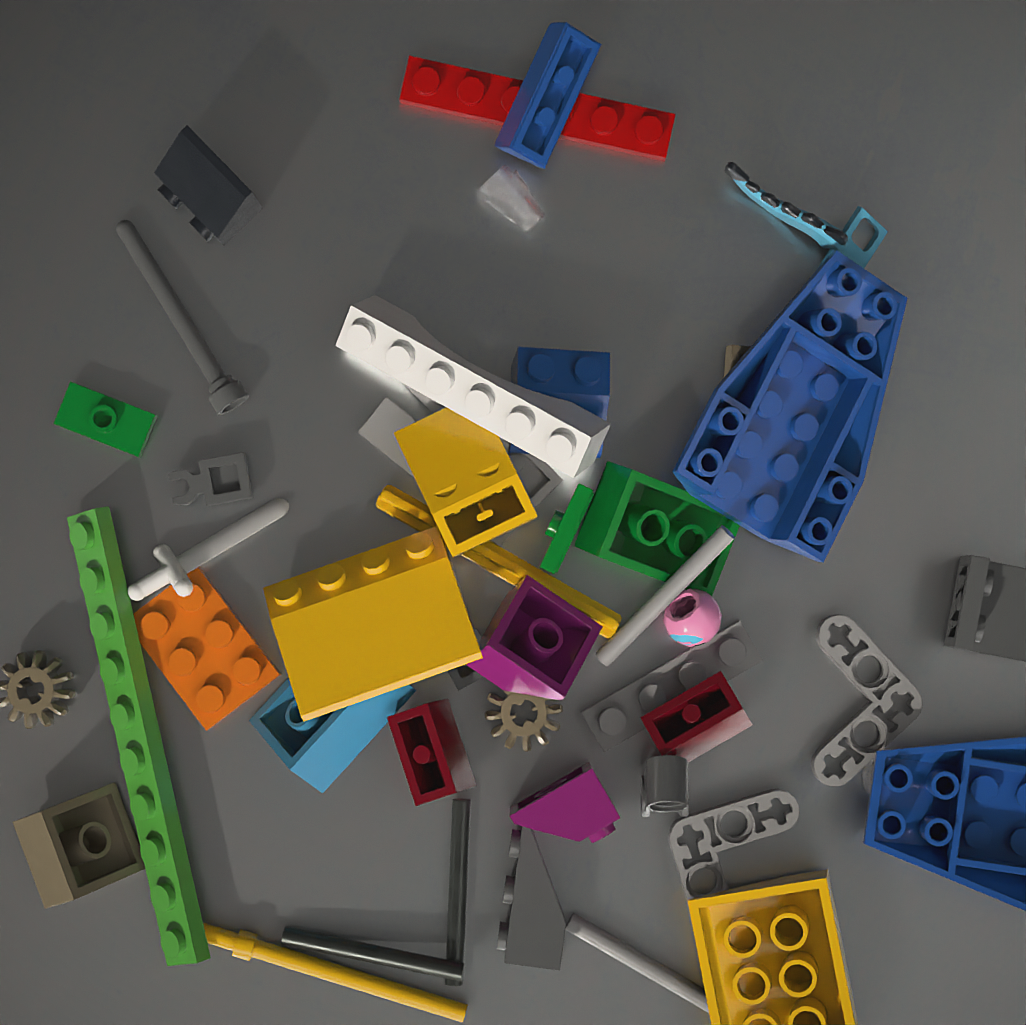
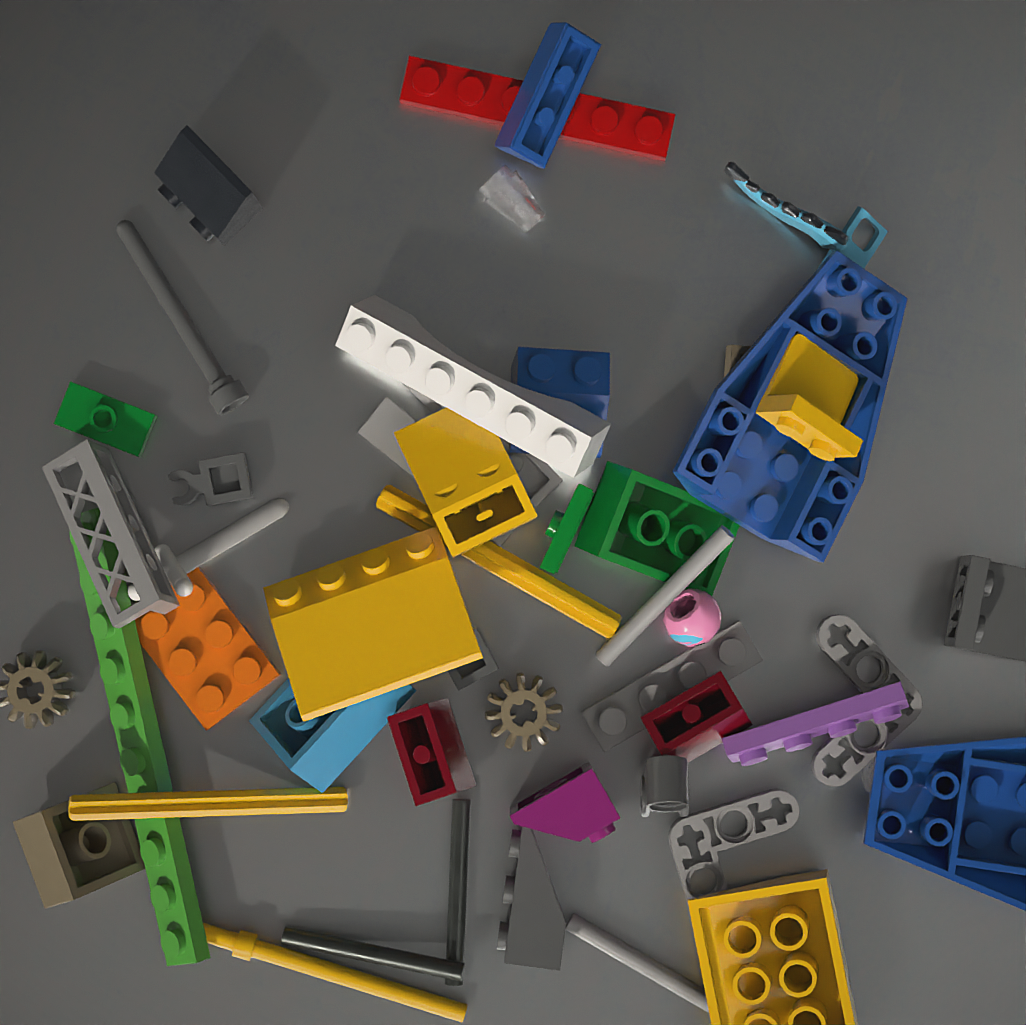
magenta slope [466,575,603,701] -> none
none -> light grey fence [42,439,180,629]
none -> yellow axle [68,787,348,821]
none -> medium lavender plate [722,681,909,766]
none -> yellow bracket [755,334,863,461]

